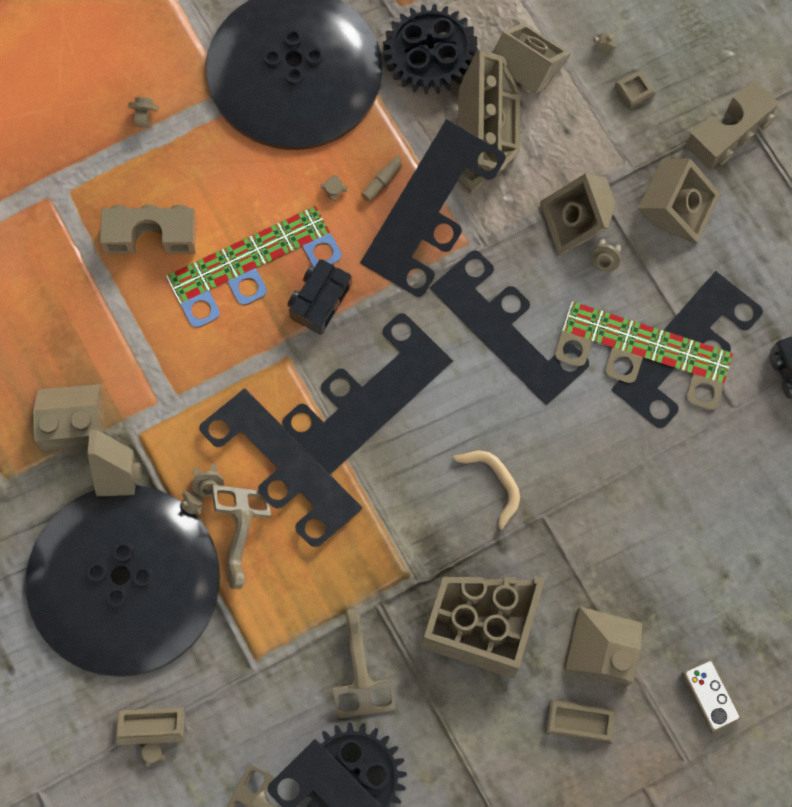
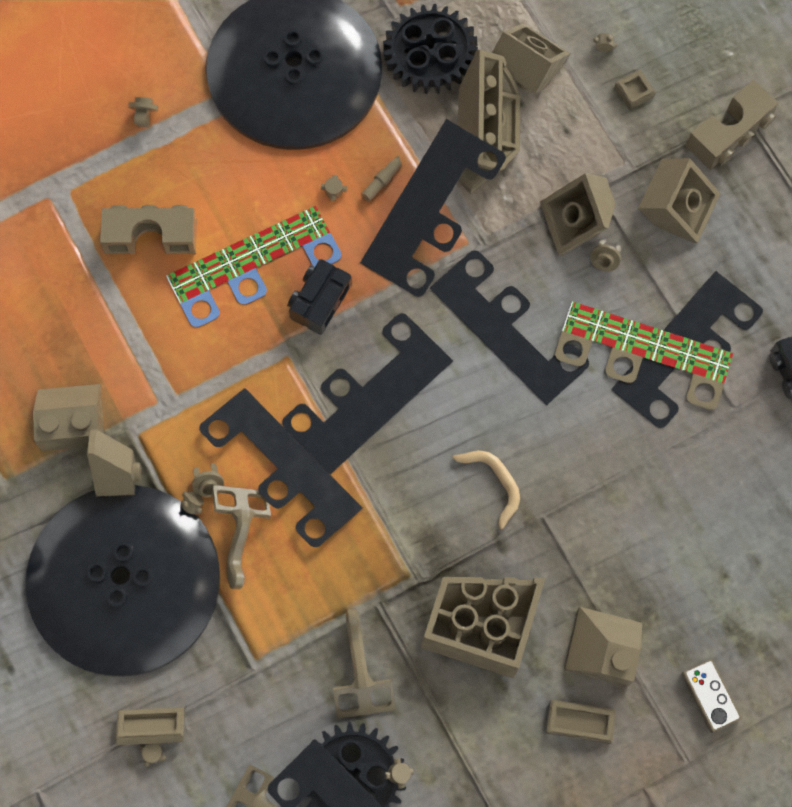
none -> dark tan piece [385,758,414,789]

